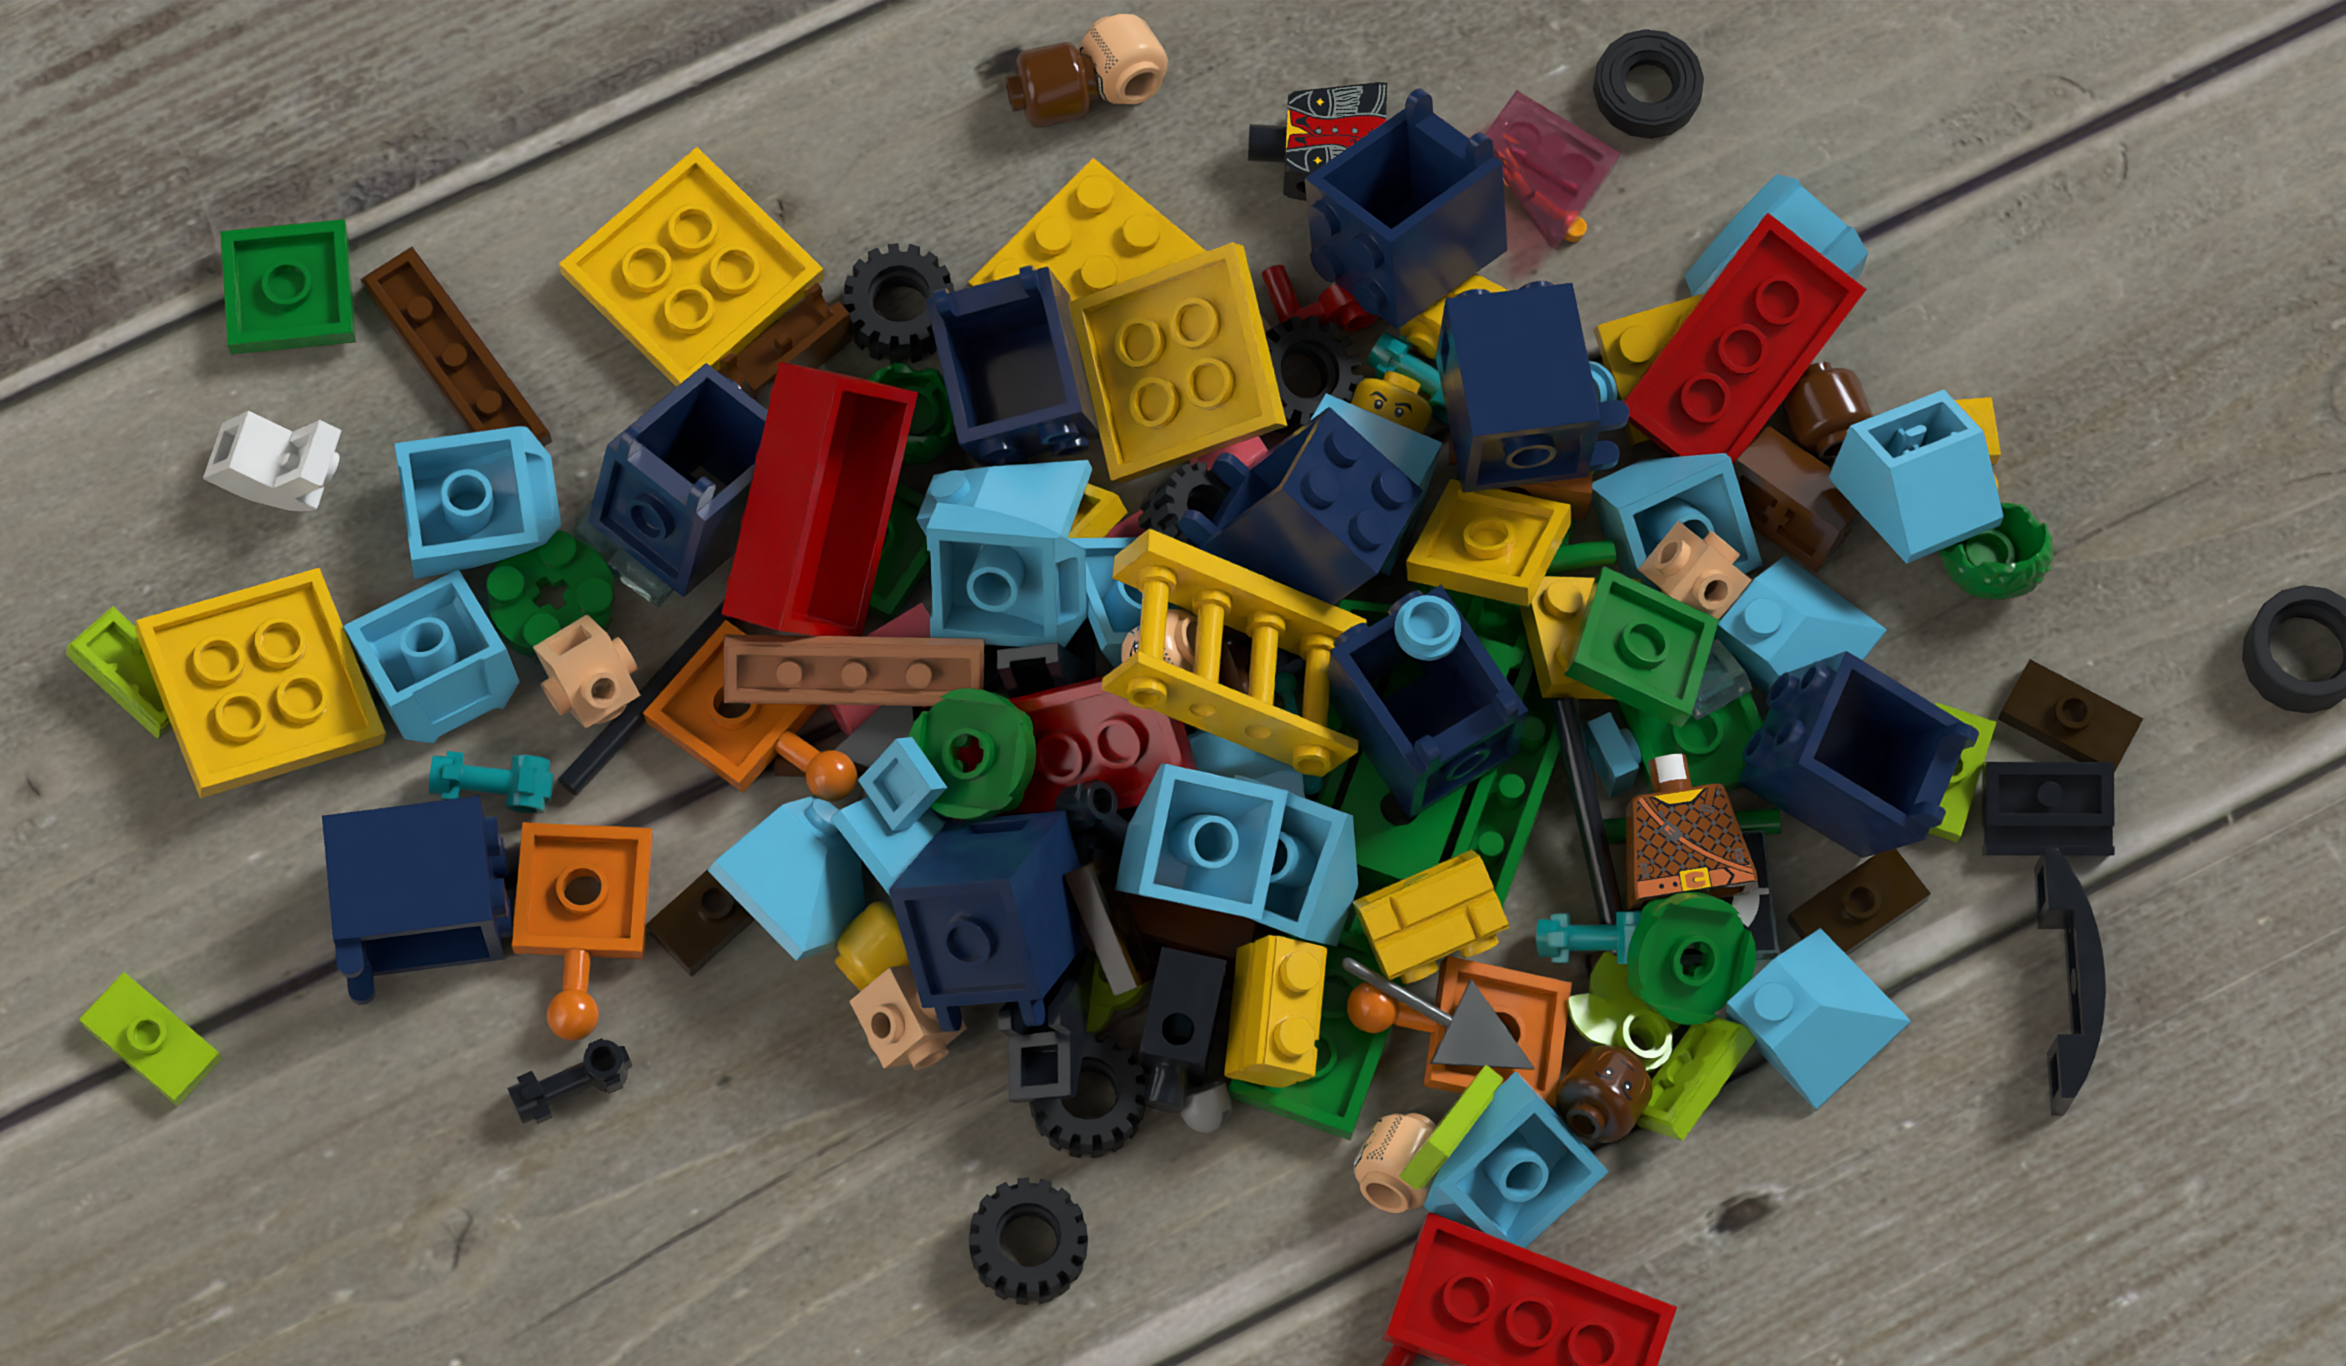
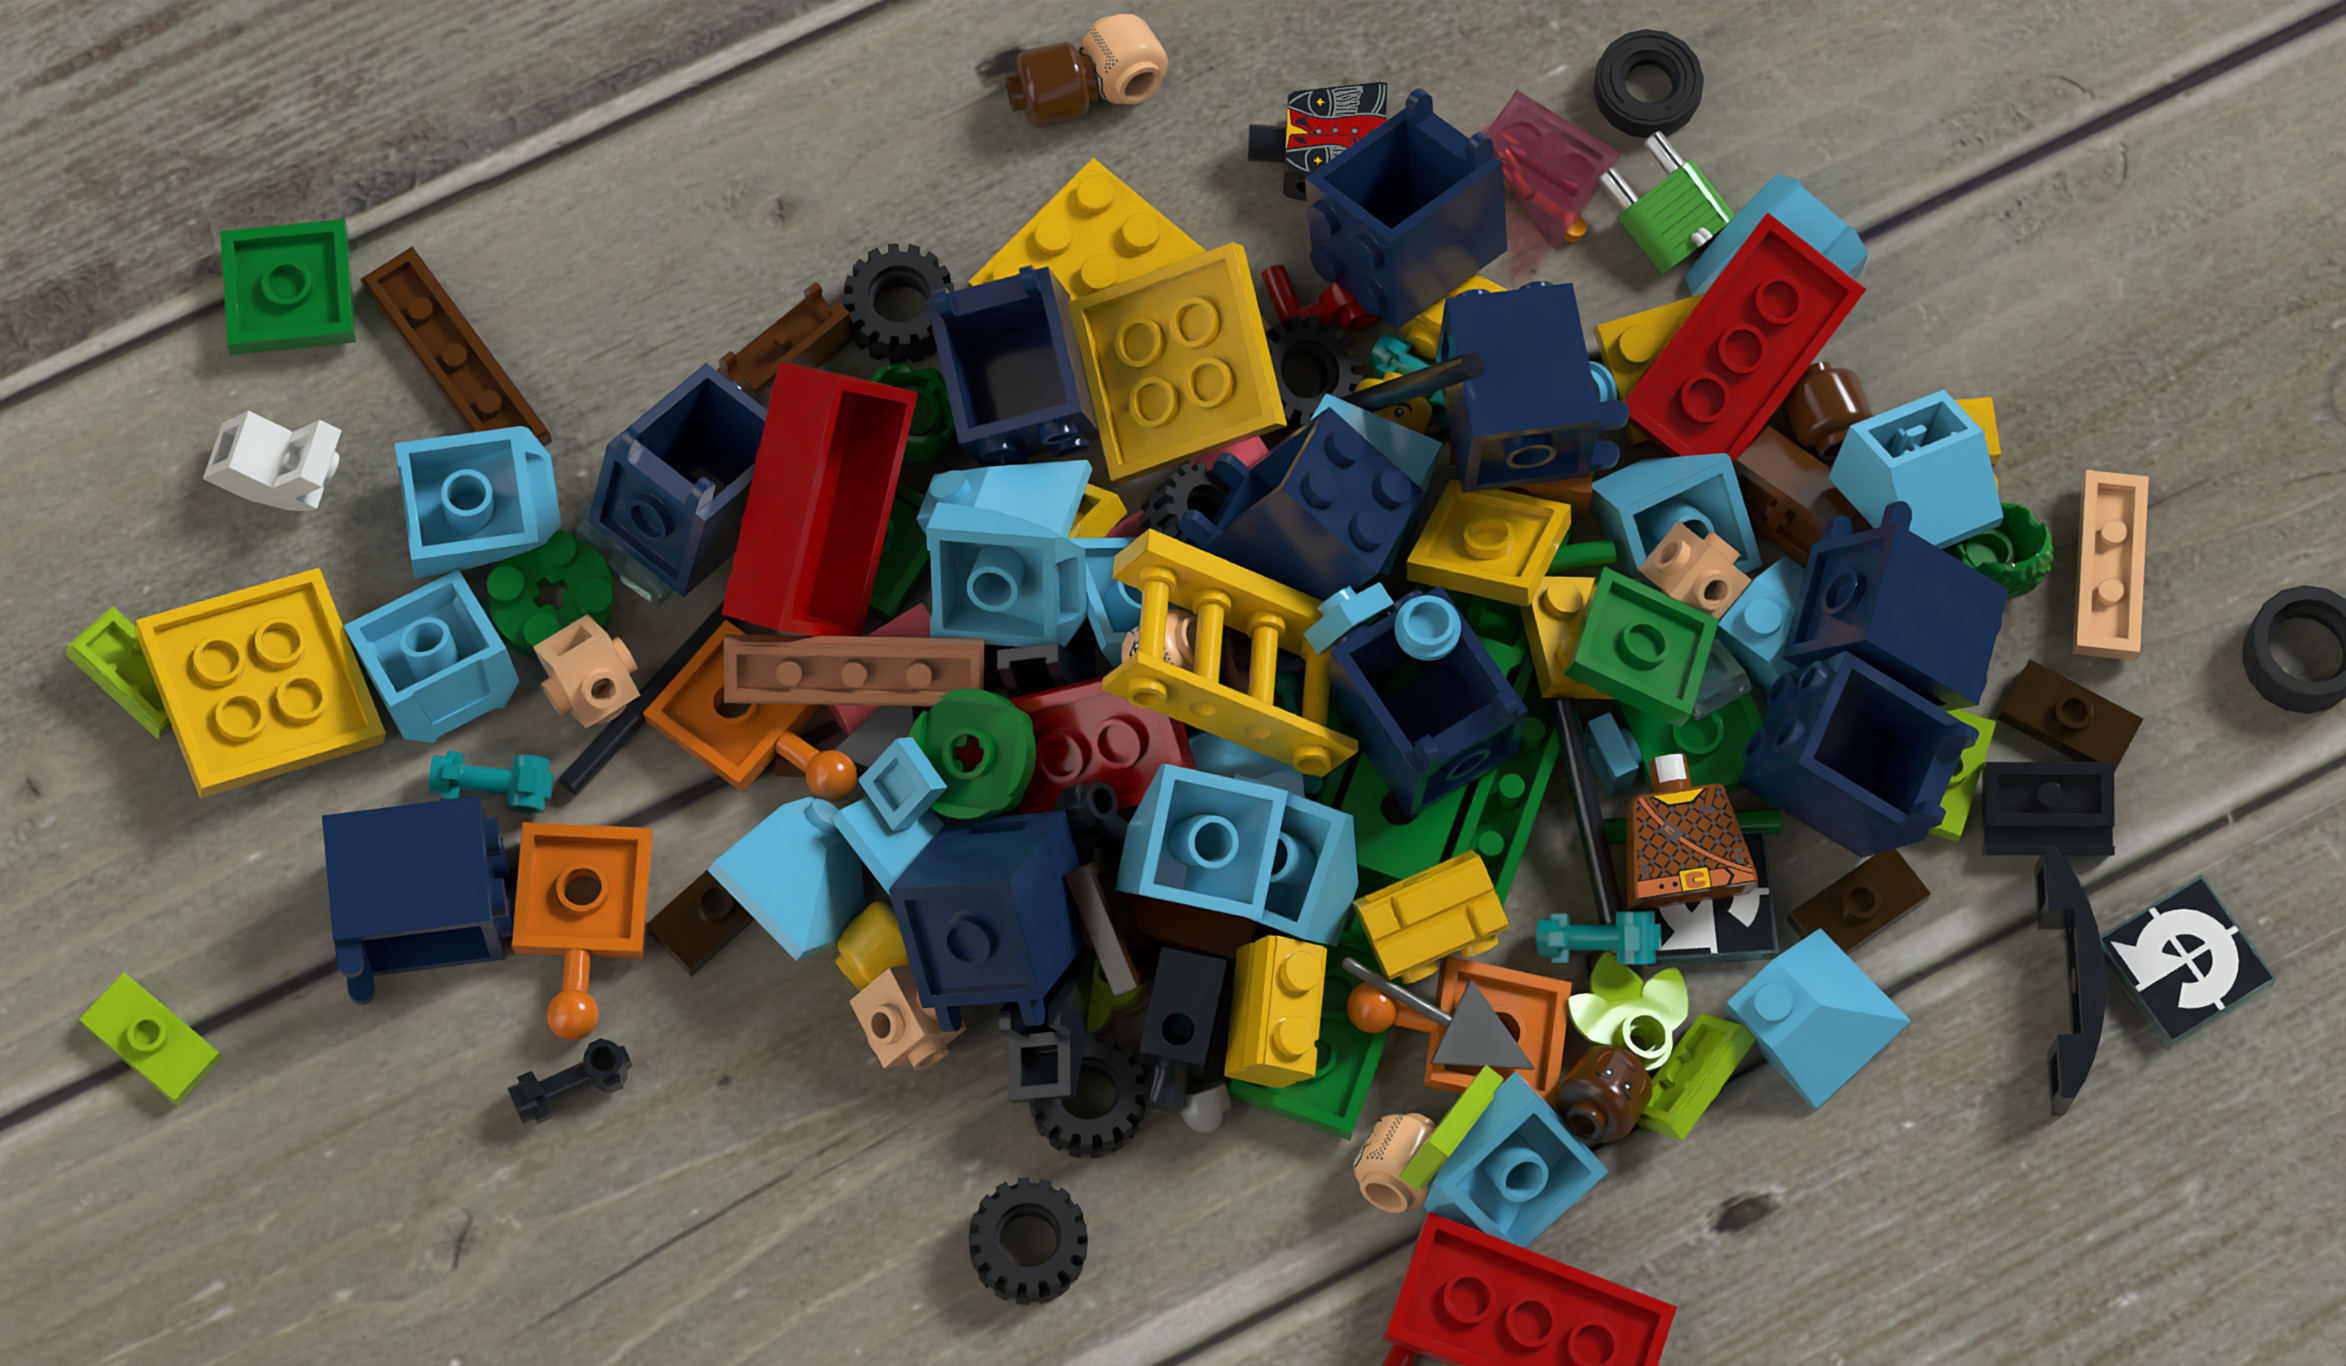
yellow plate [559,147,824,387] -> none
green plate [1627,892,1756,1025] -> none
none -> medium azure plate [1304,582,1394,655]
none -> black bar [1339,352,1484,413]
none -> bright green piece [1597,131,1736,276]
none -> dark blue container [1781,501,2008,712]
none -> light nougat plate [2072,470,2149,661]
none -> tile [2100,874,2277,1051]

